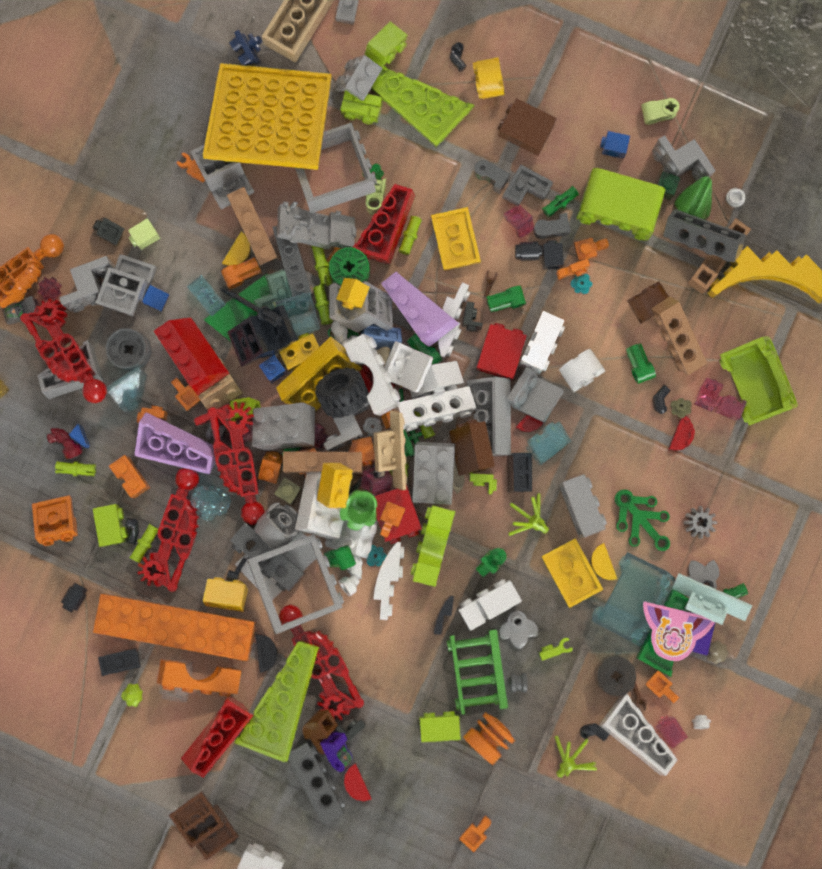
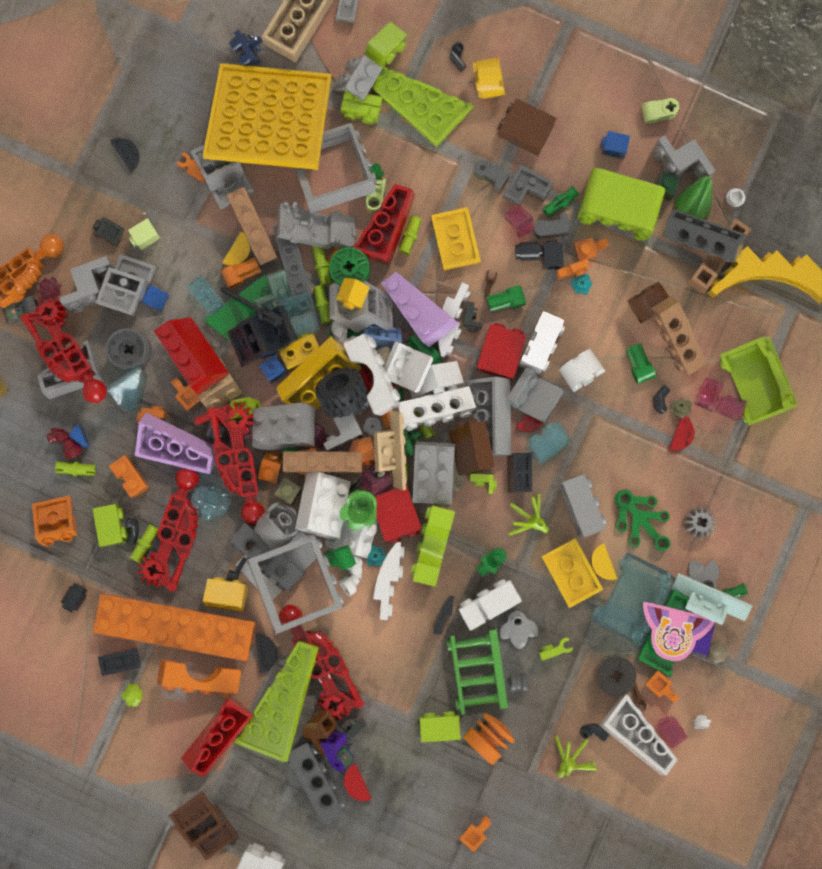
yellow brick [317,463,352,508] -> none
orange plate [380,501,405,538] -> none
none -> black tile [110,138,140,172]

